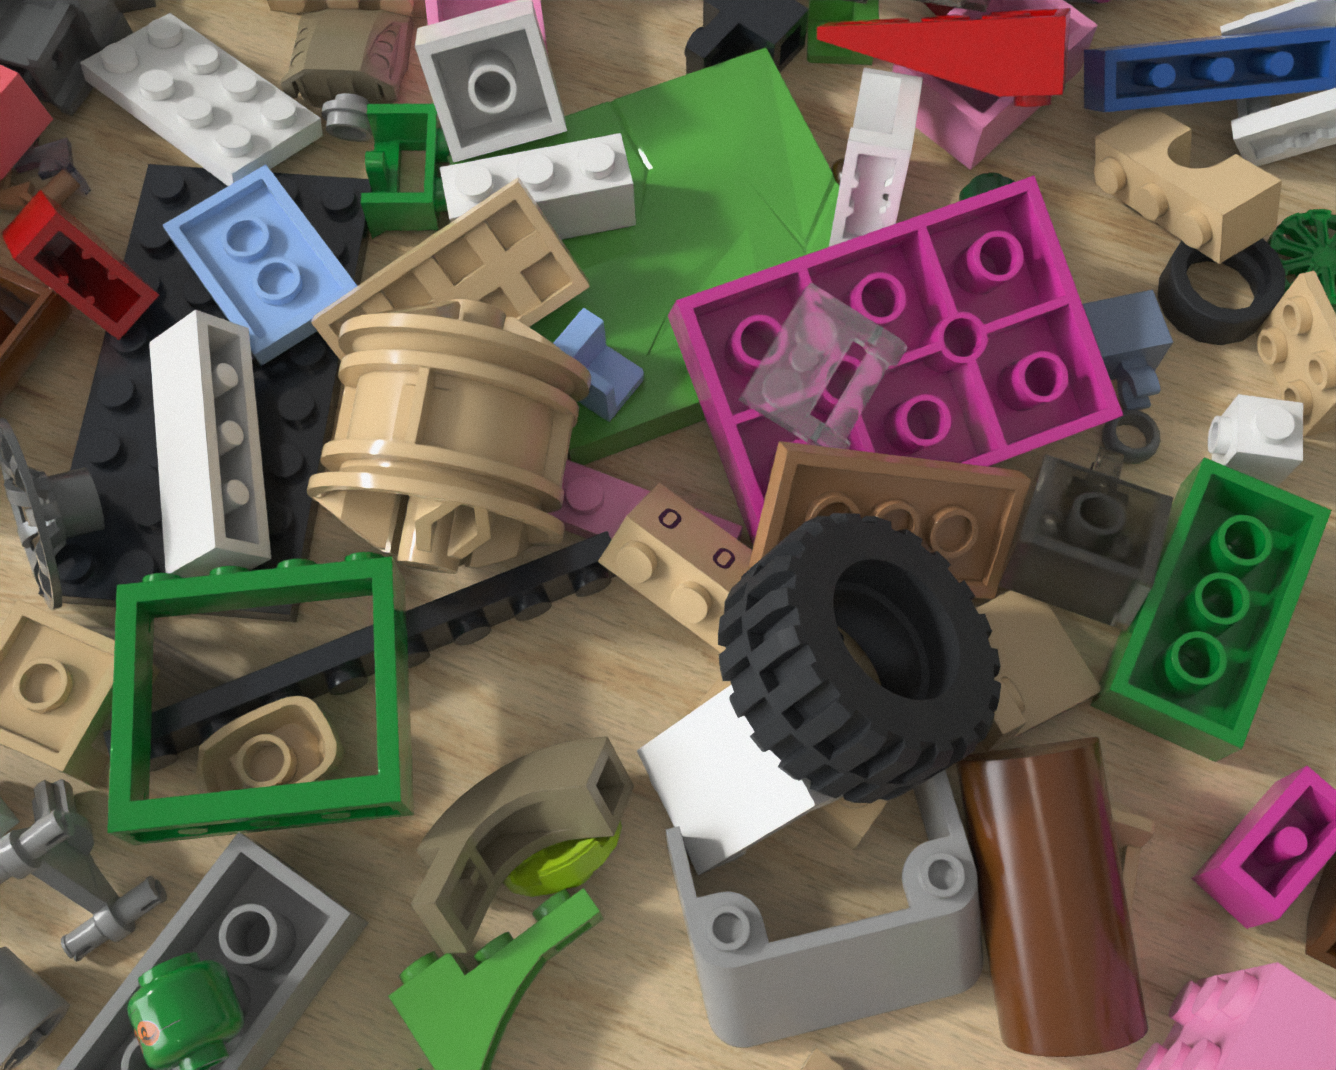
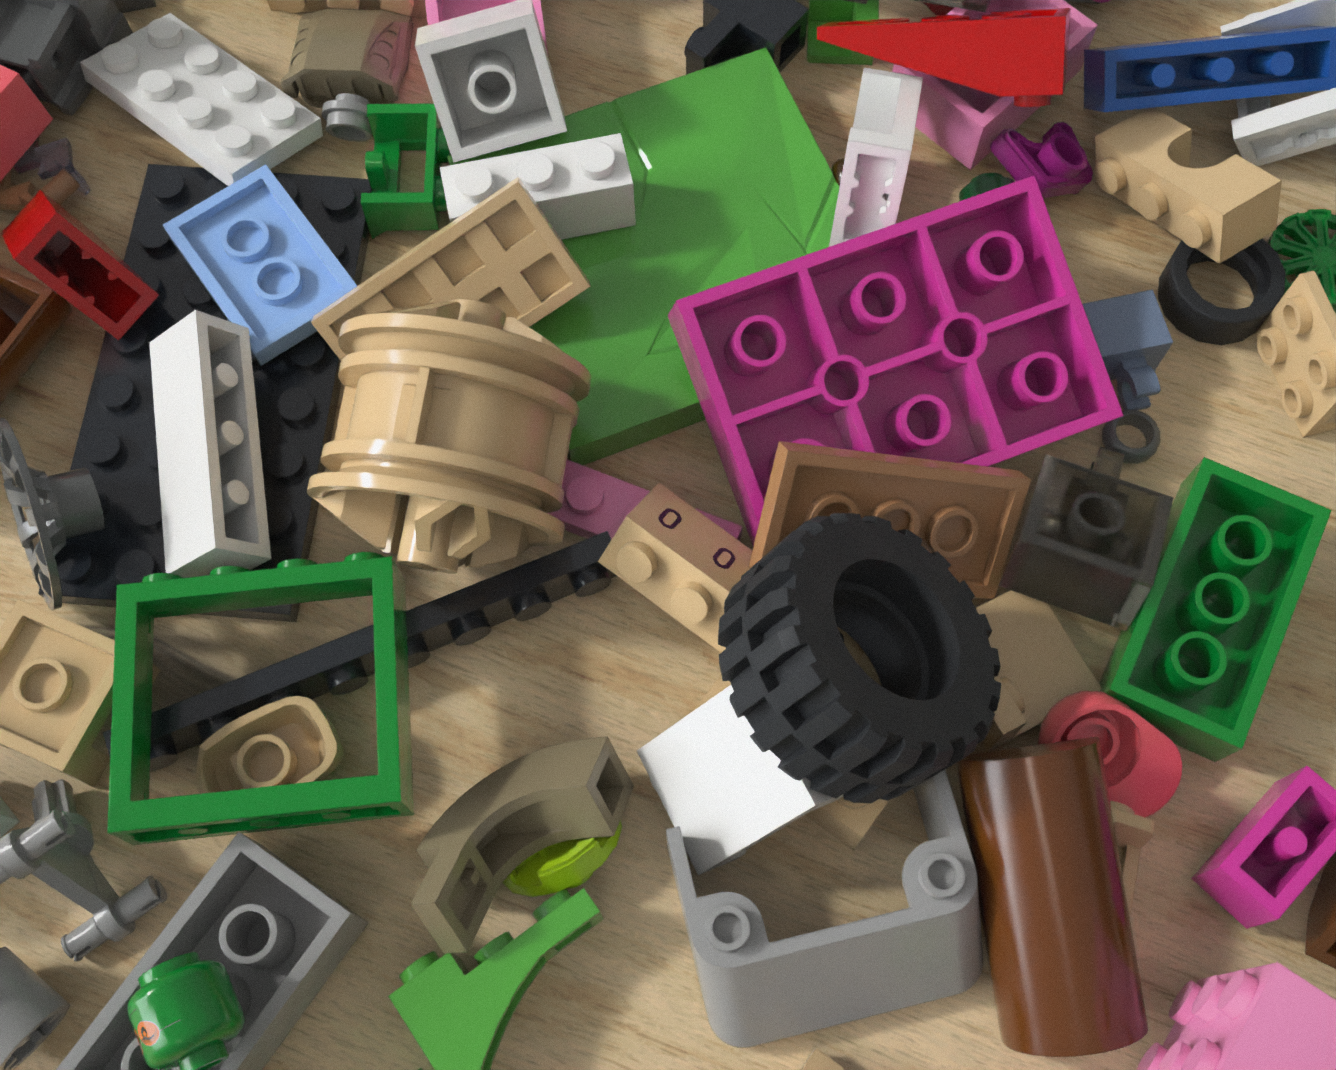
light blue panel [554,308,644,422] -> none
clear plate [738,282,908,449] -> none
white brick [1208,394,1303,487] -> none
none -> magenta piece [990,122,1093,199]
none -> coral cap [1038,691,1182,817]

